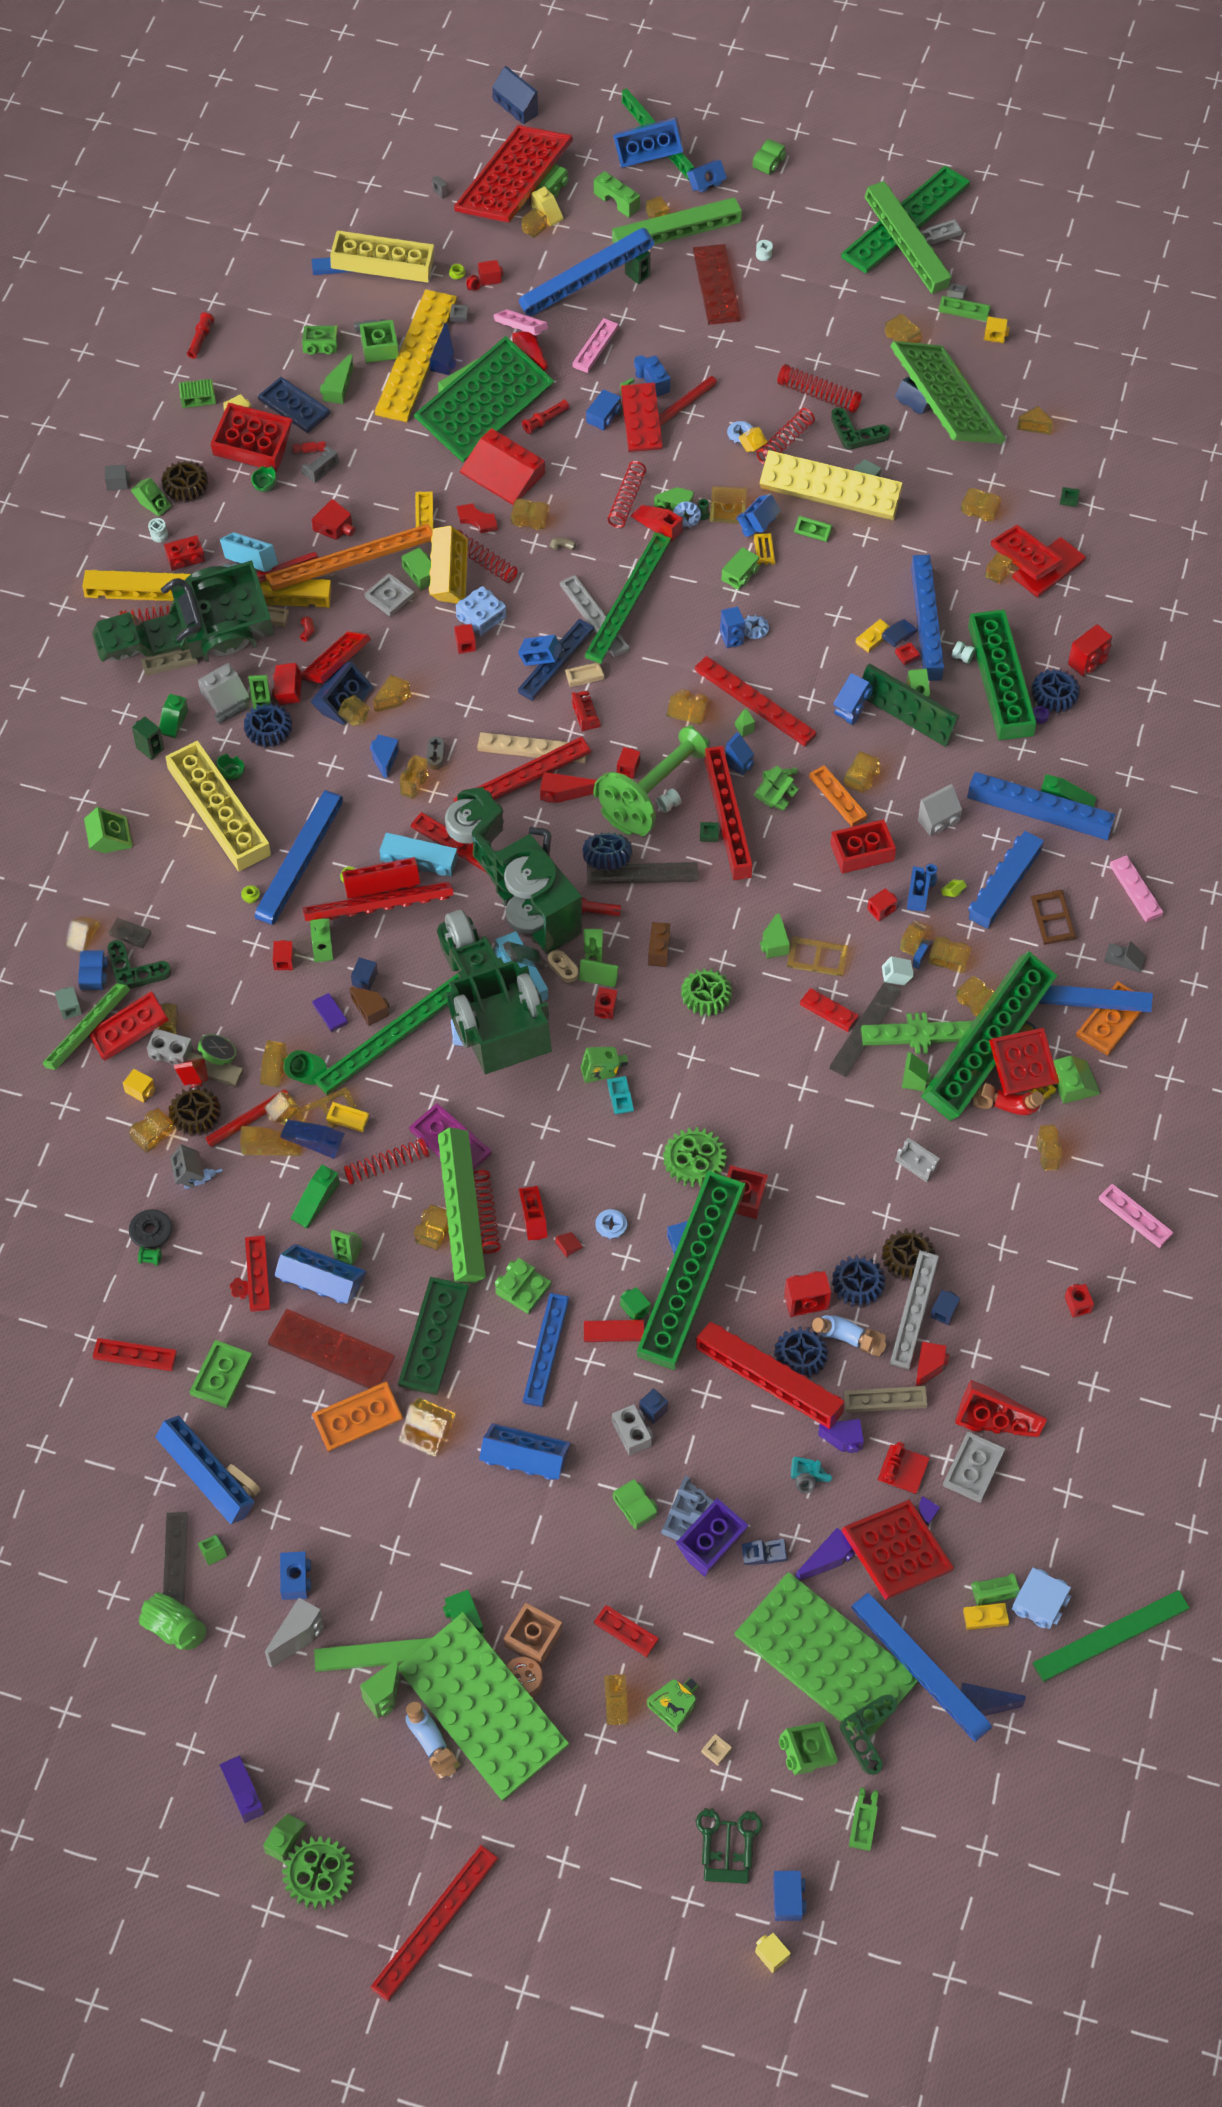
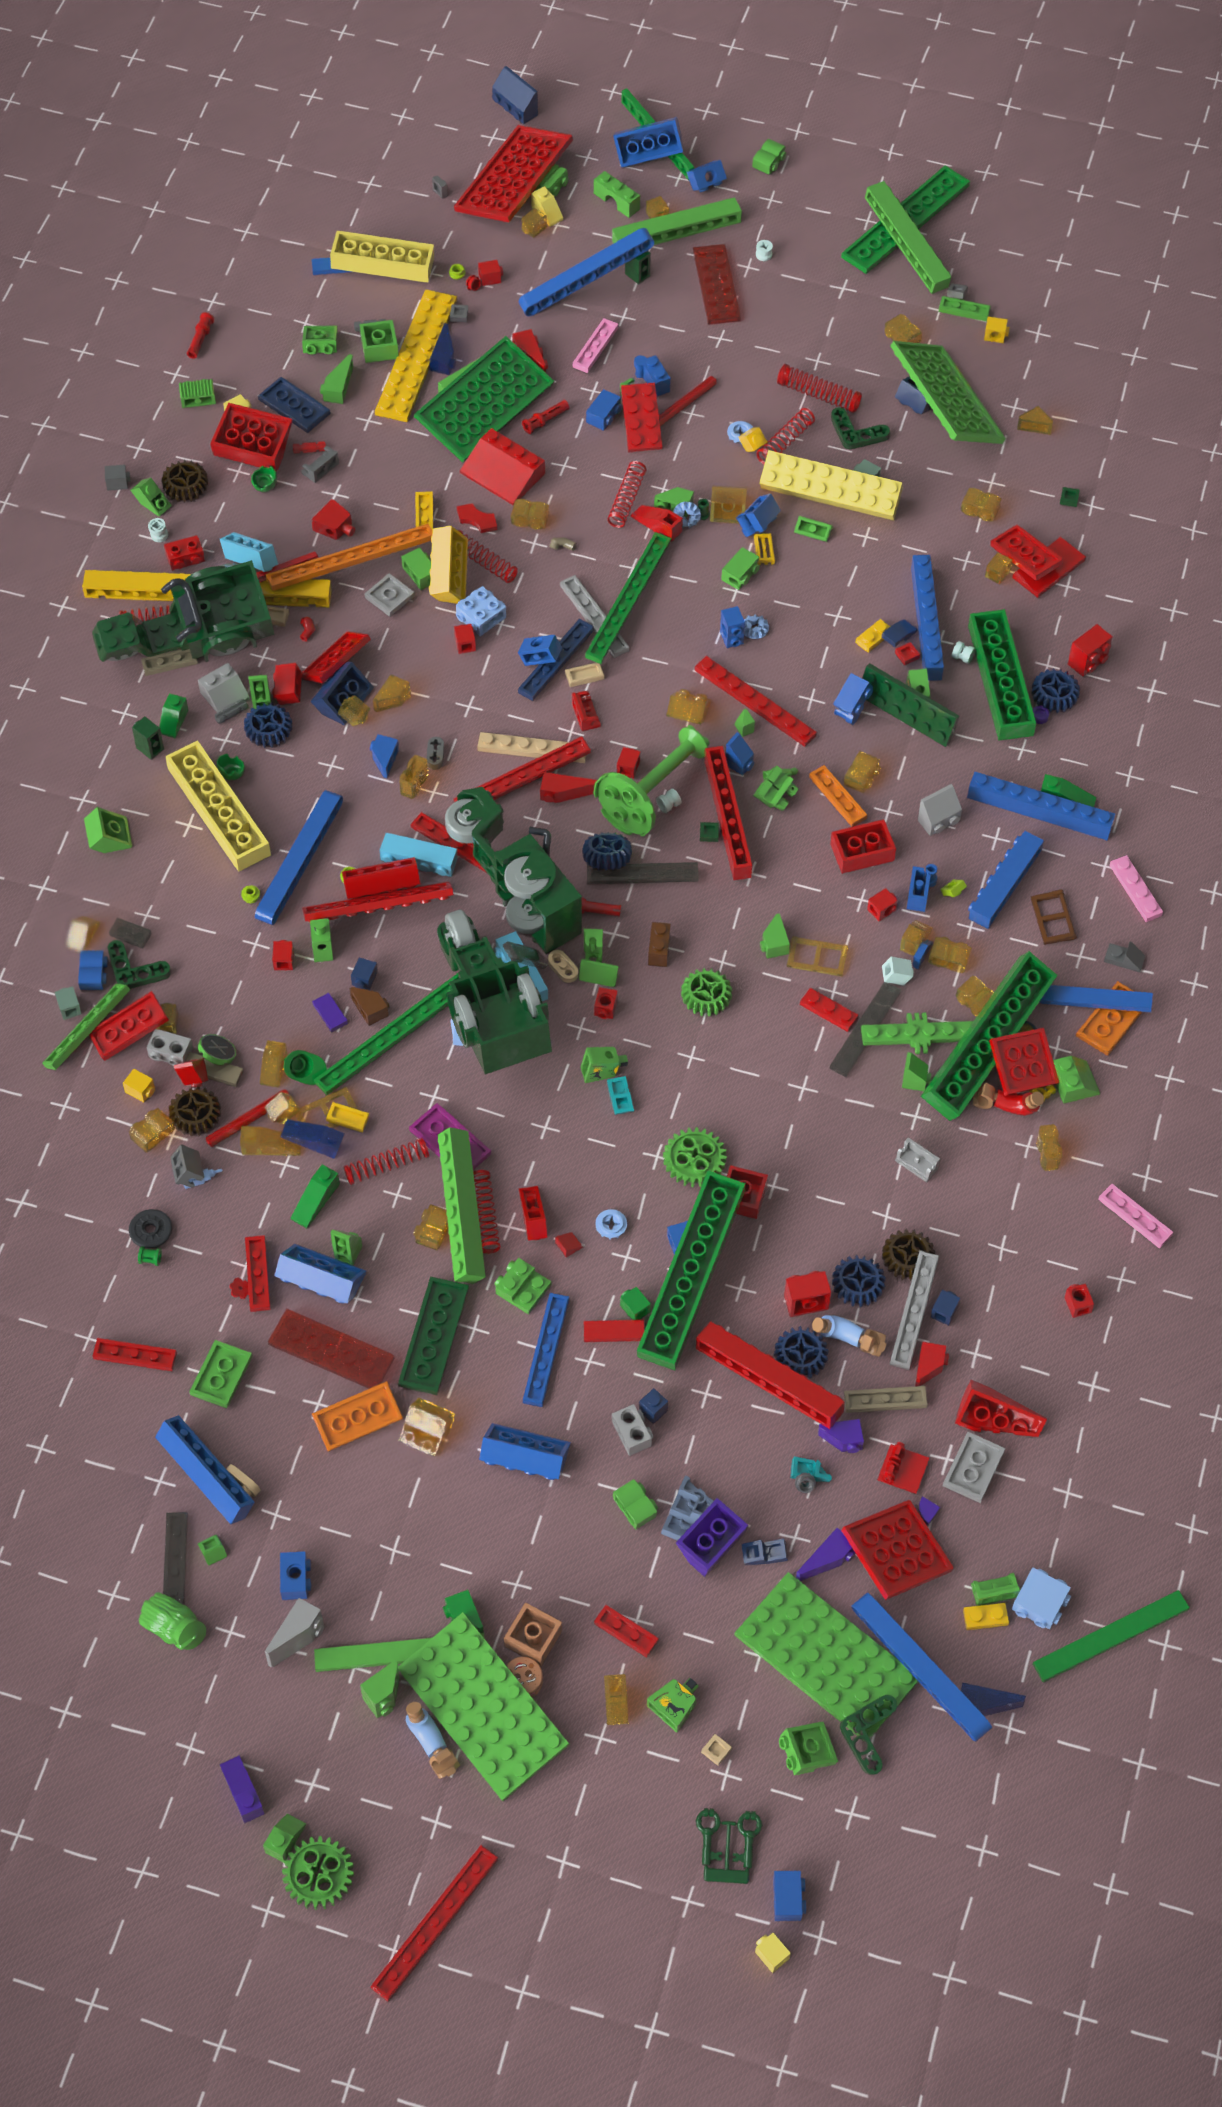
bright pink plate [494,309,548,335] -> none
bright green hinge [849,1787,878,1851] -> none
light grey hinge [920,219,962,246] -> none

